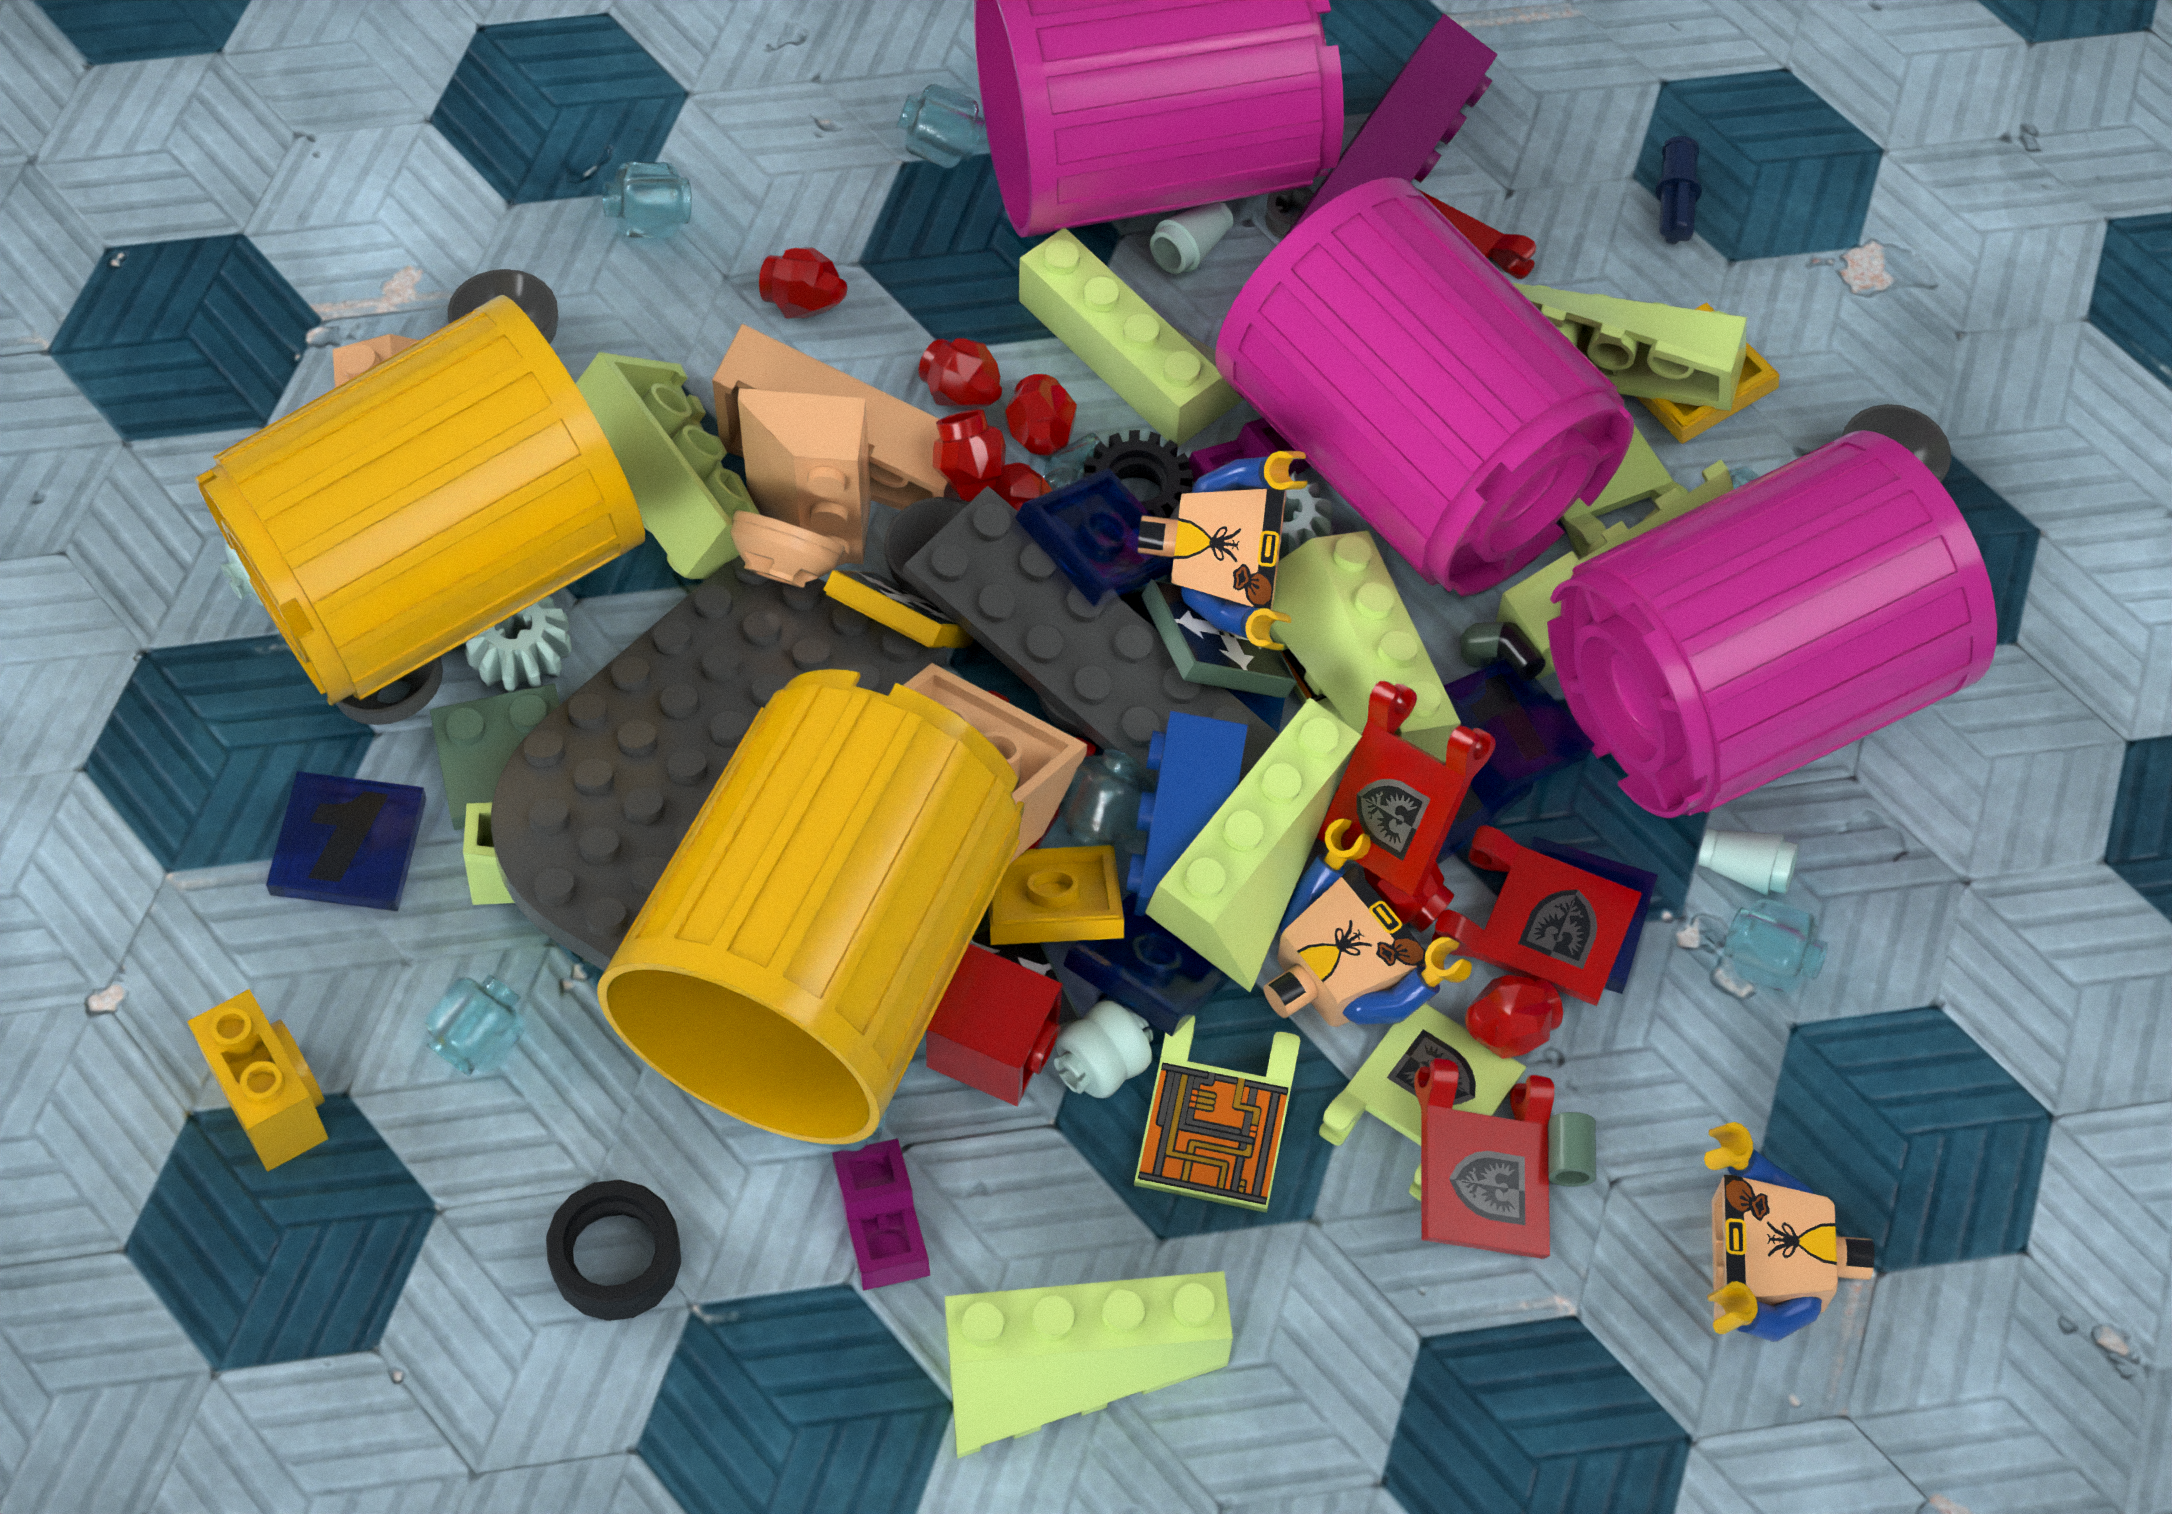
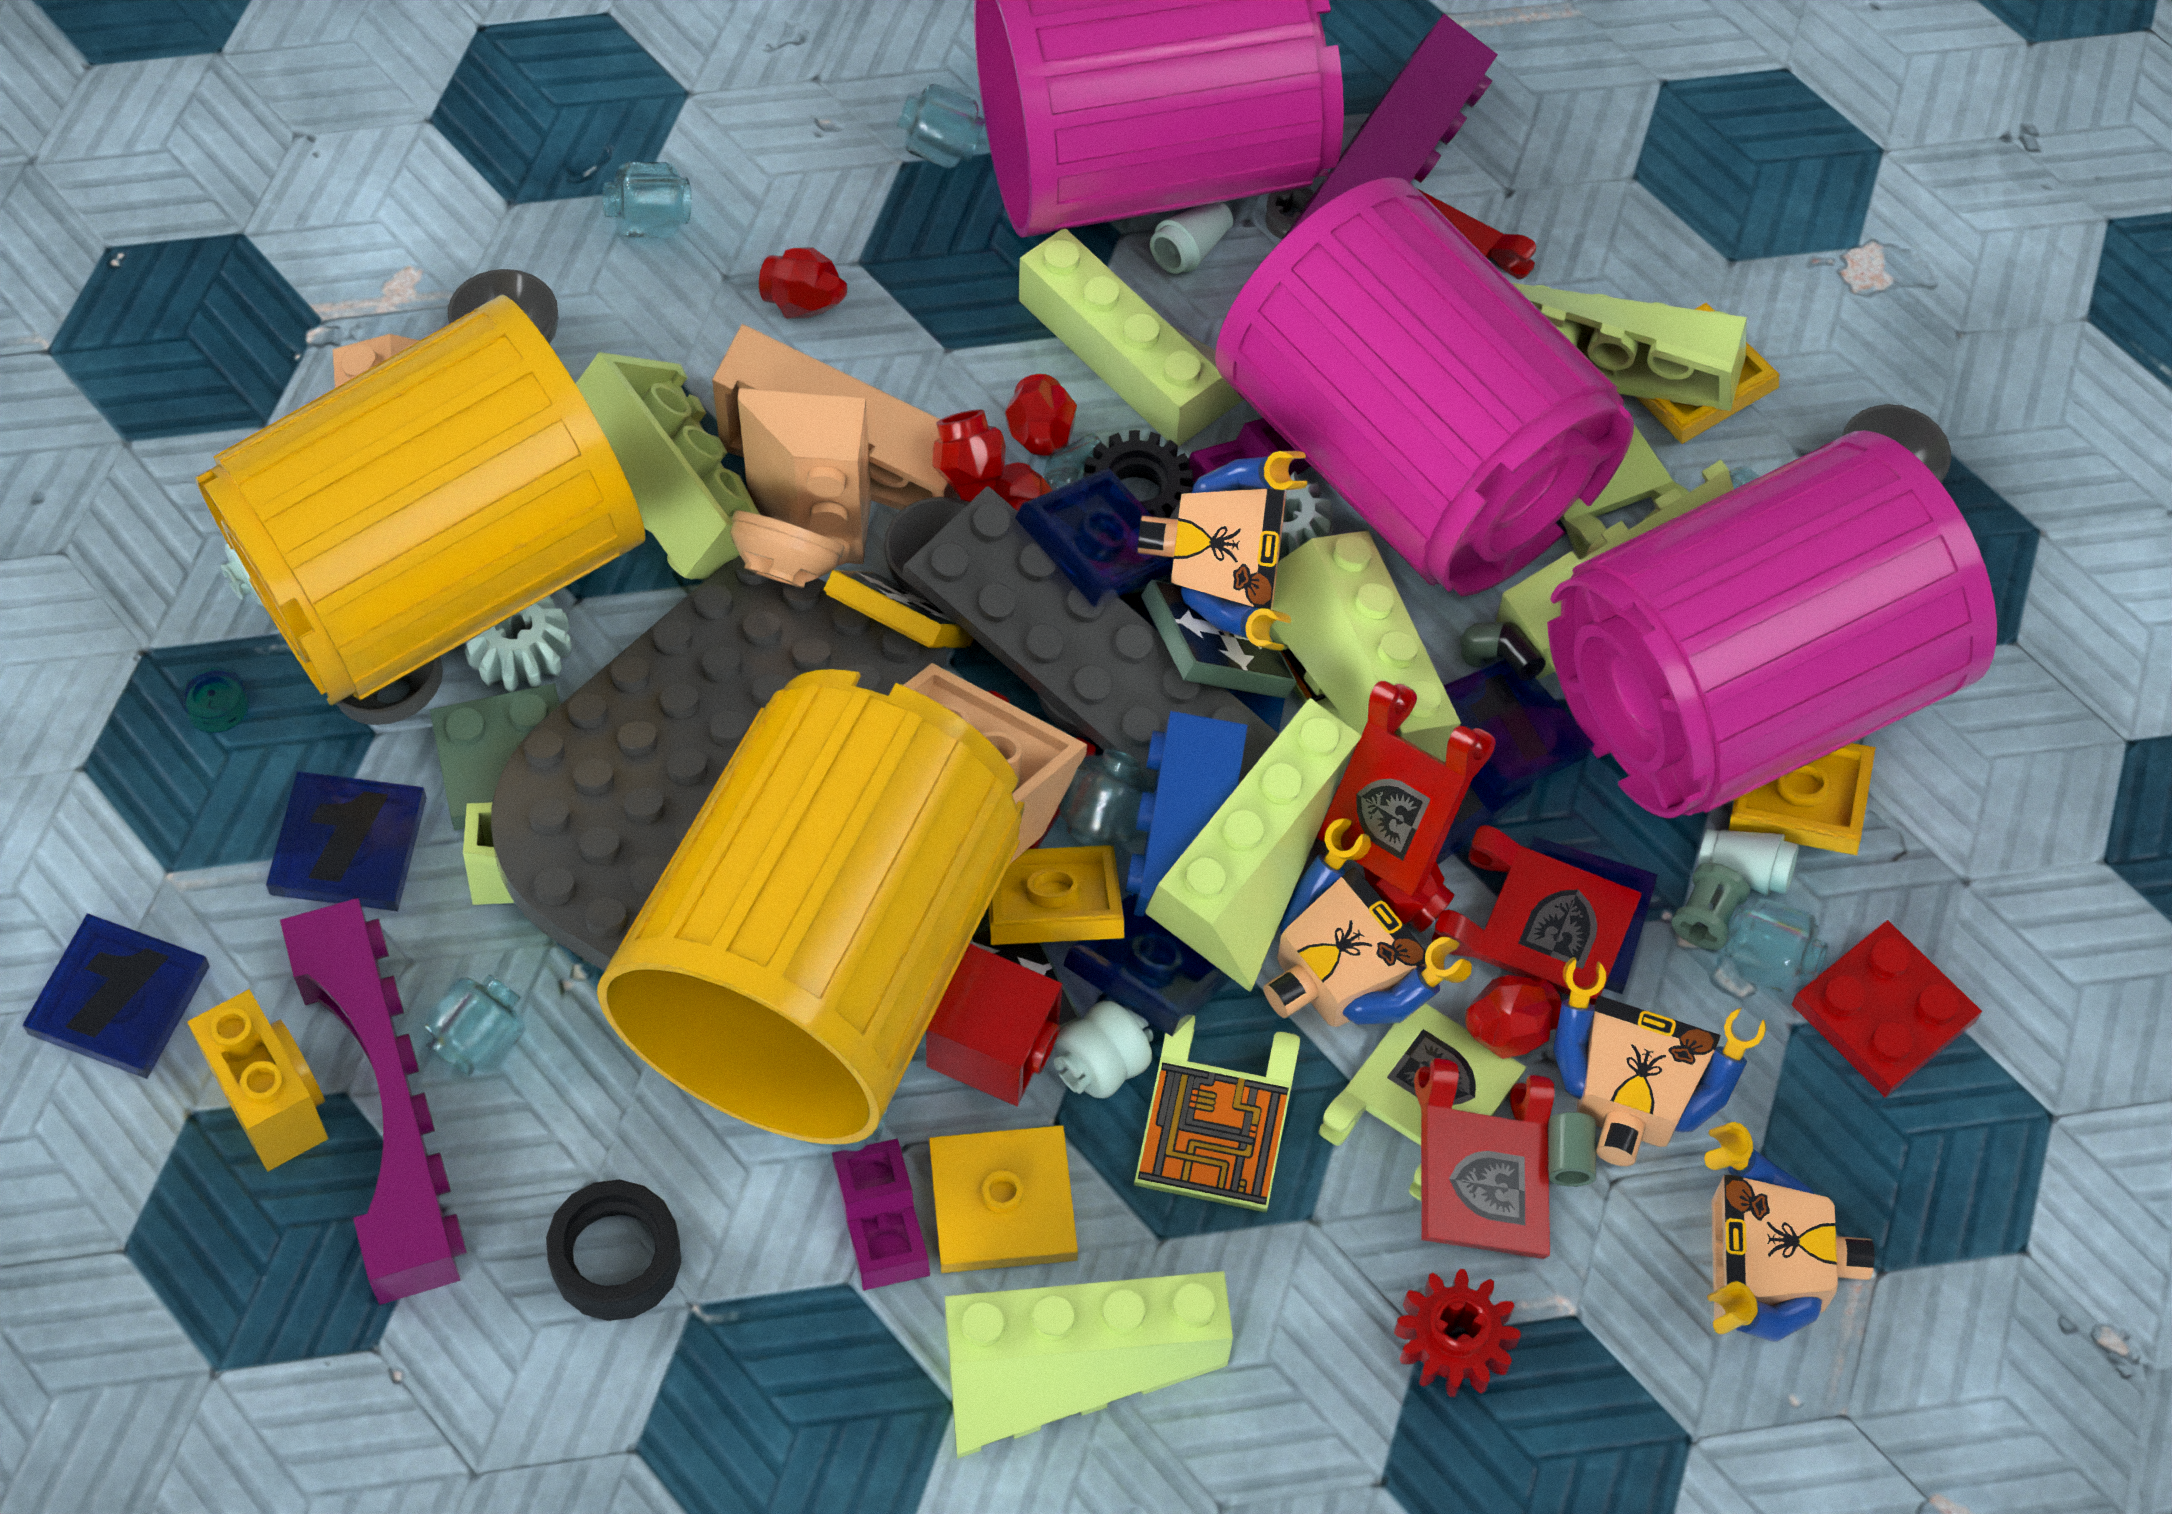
red rock [918,338,1002,410] -> none
dark blue axle [1655,136,1702,244] -> none
none -> clear blue tile [22,913,210,1079]
none -> tile [181,667,249,733]
none -> magenta arch [280,898,467,1305]
none -> yellow plate [929,1125,1078,1273]
none -> red gear [1394,1269,1521,1397]
none -> torso [1553,957,1766,1166]
none -> sand green bush [1671,863,1750,950]
none -> yellow plate [1729,743,1876,856]
none -> red plate [1791,920,1983,1098]

